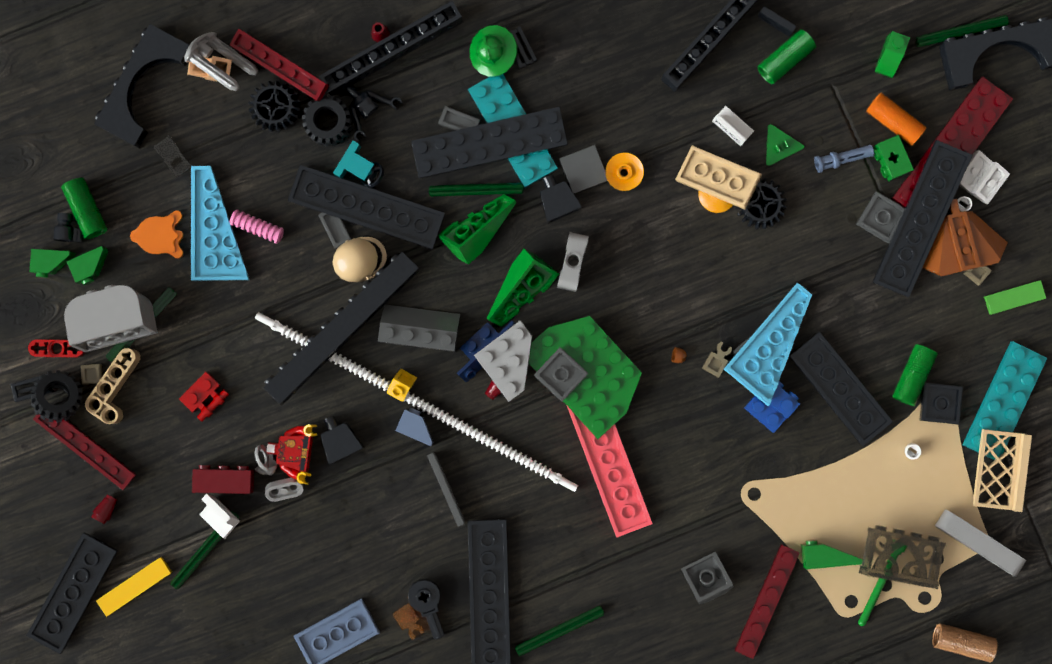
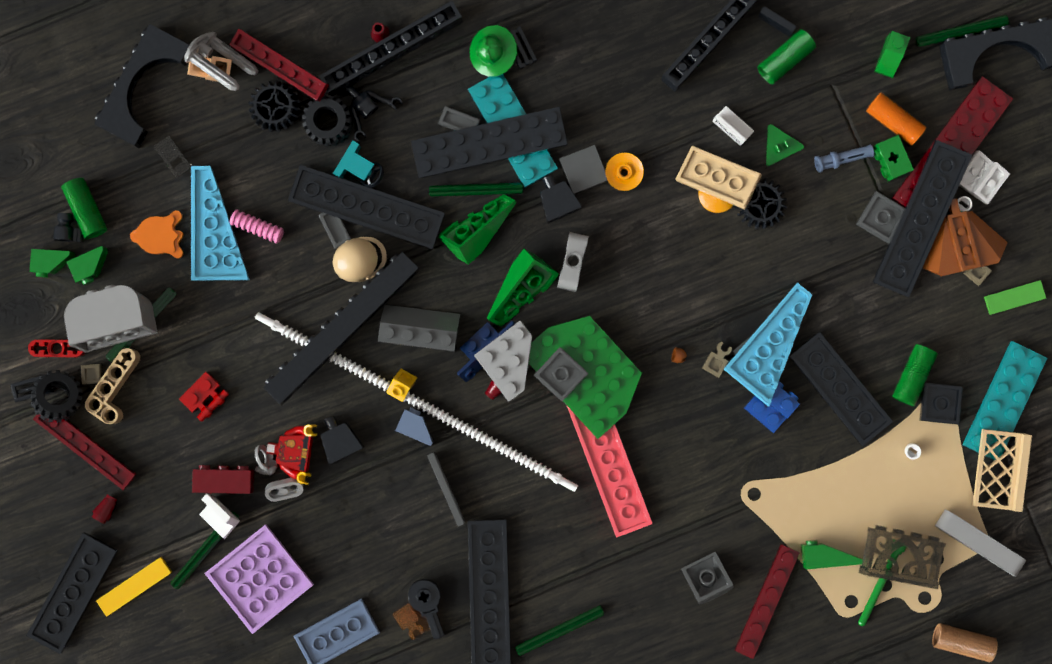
none -> lavender plate [204,524,314,634]

